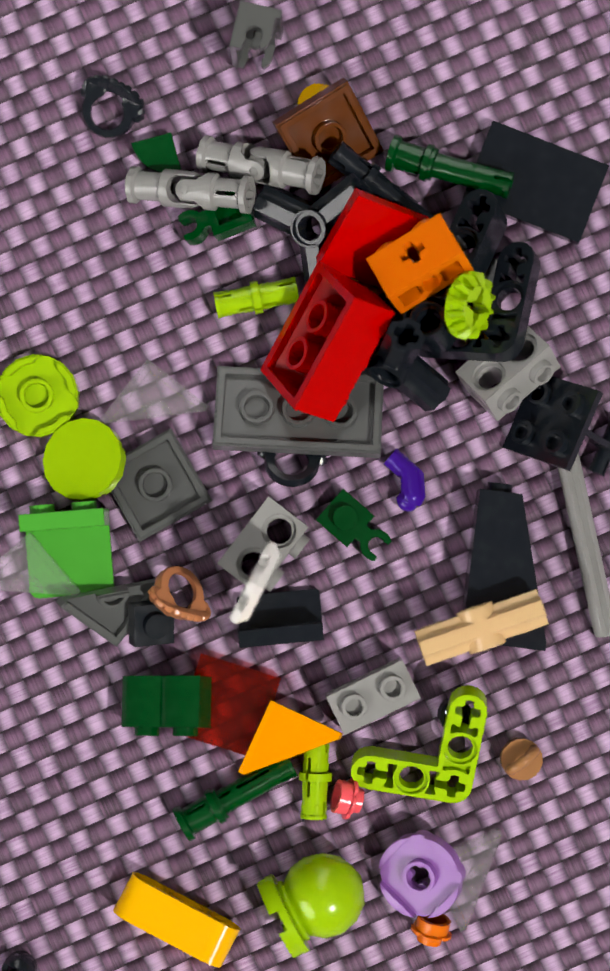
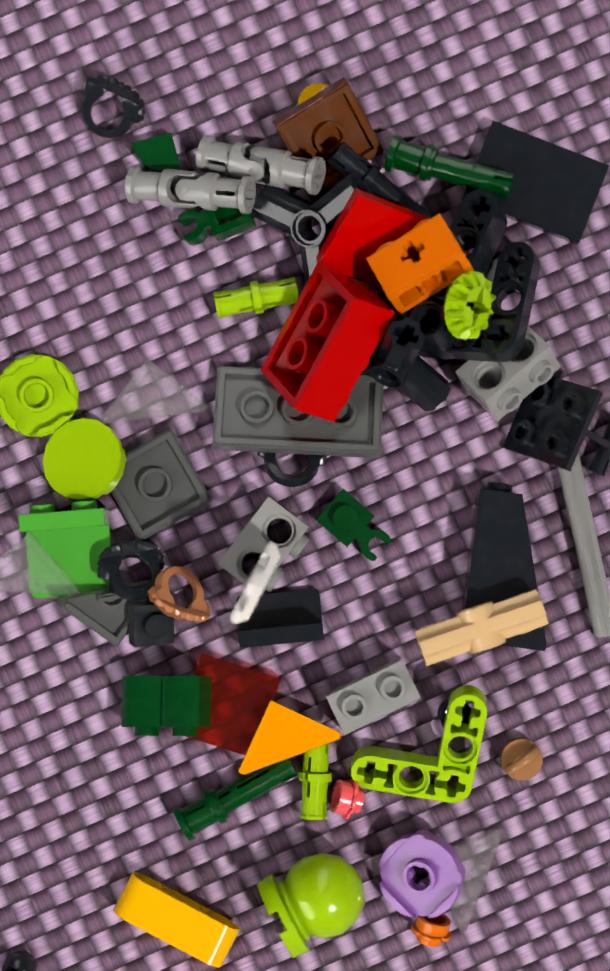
dark grey hinge [229,0,283,70] -> none
dark purple arm [383,448,426,512] -> none
none -> black piece [97,539,165,601]

